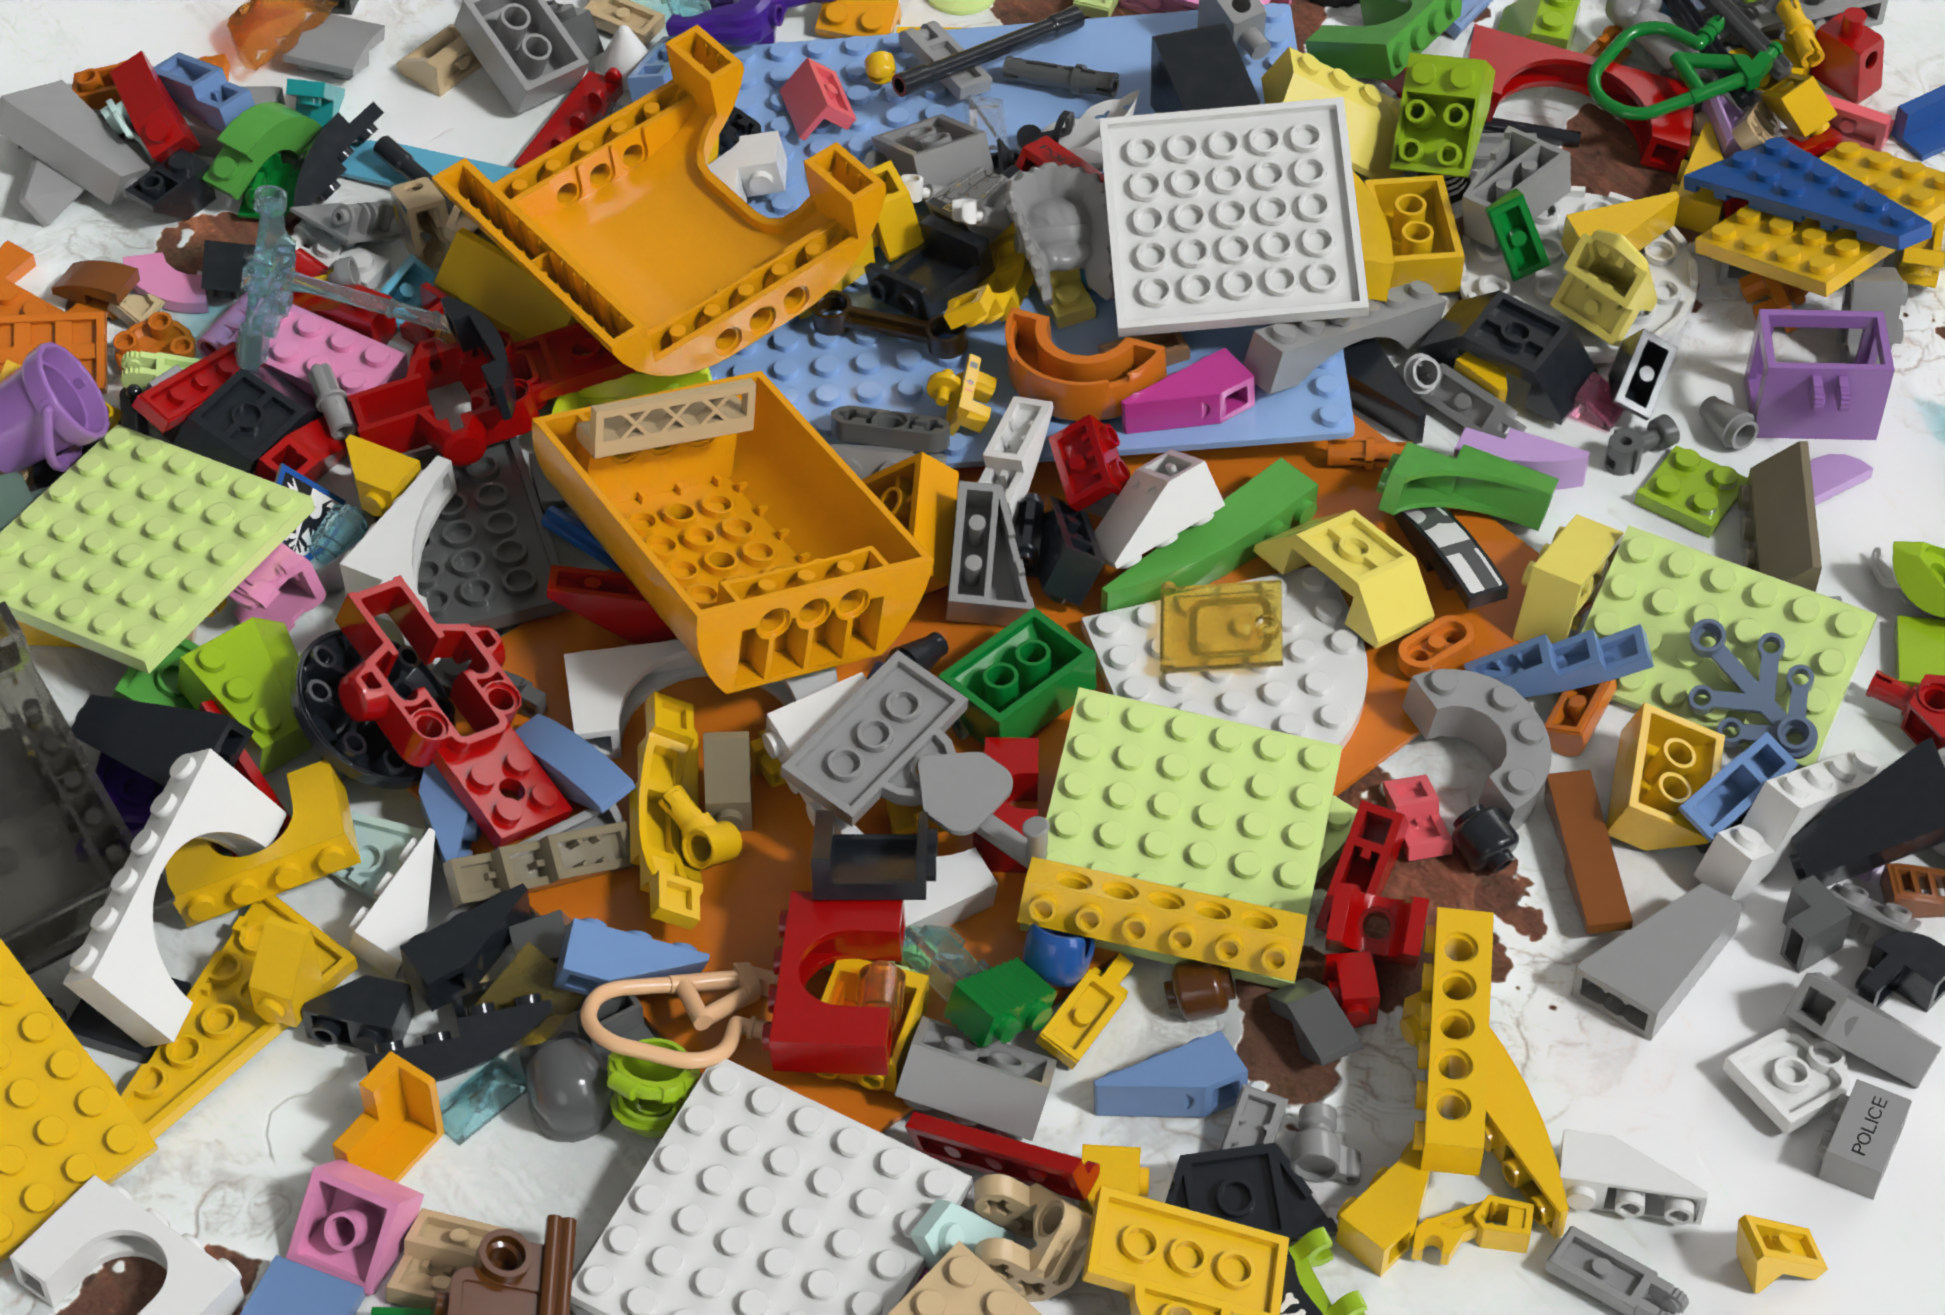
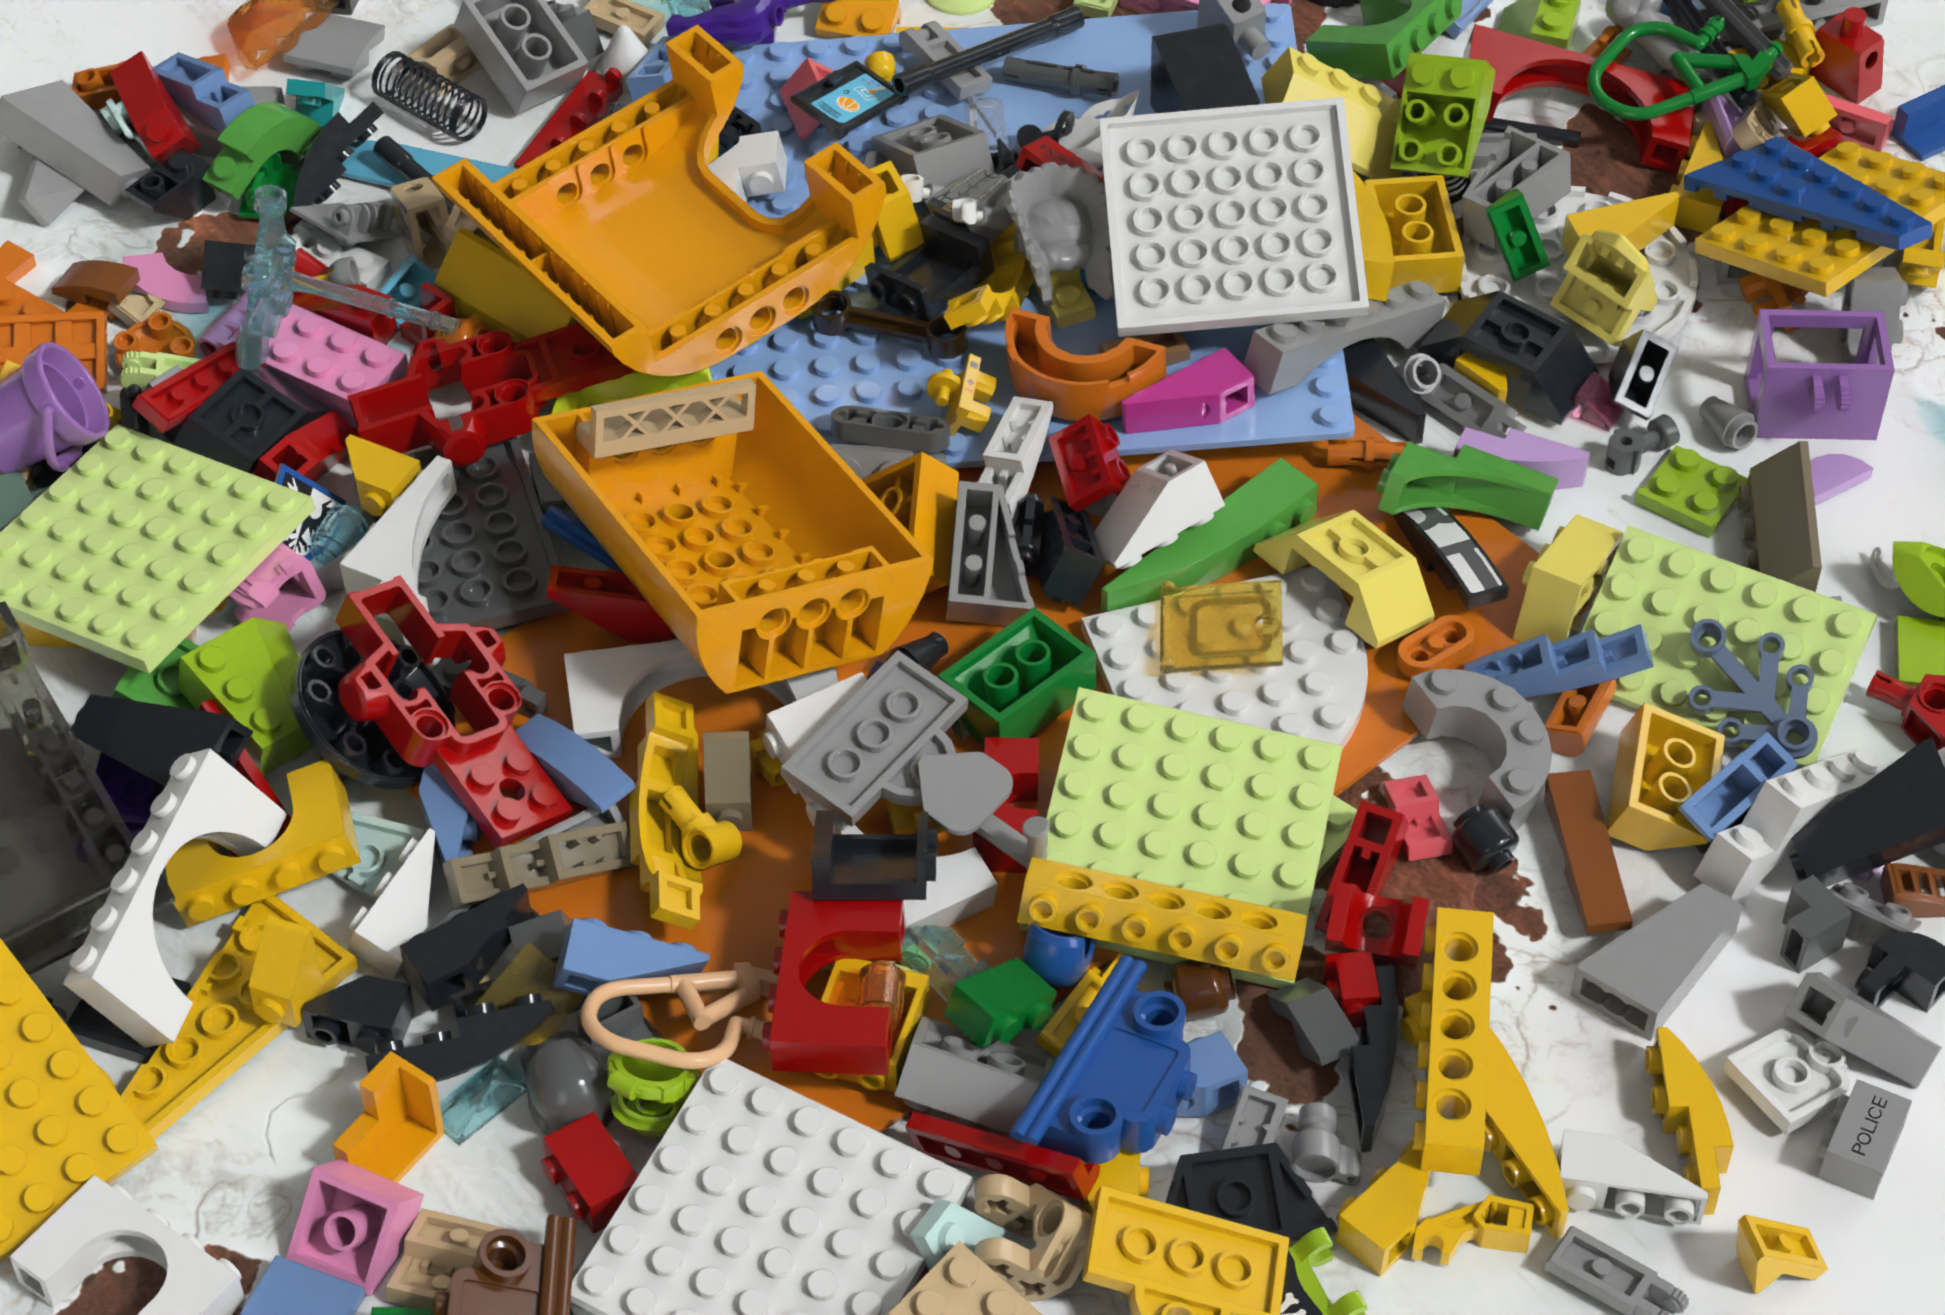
light grey axle [308,363,357,440] -> none
black slope [440,296,516,421] -> none
none -> black piece [371,51,488,142]
none -> red brick [541,1111,638,1234]
none -> door [790,61,909,140]
none -> blue brick [1010,955,1198,1164]
none -> black slope [1348,965,1398,1153]
none -> yellow slope [1645,1027,1734,1215]

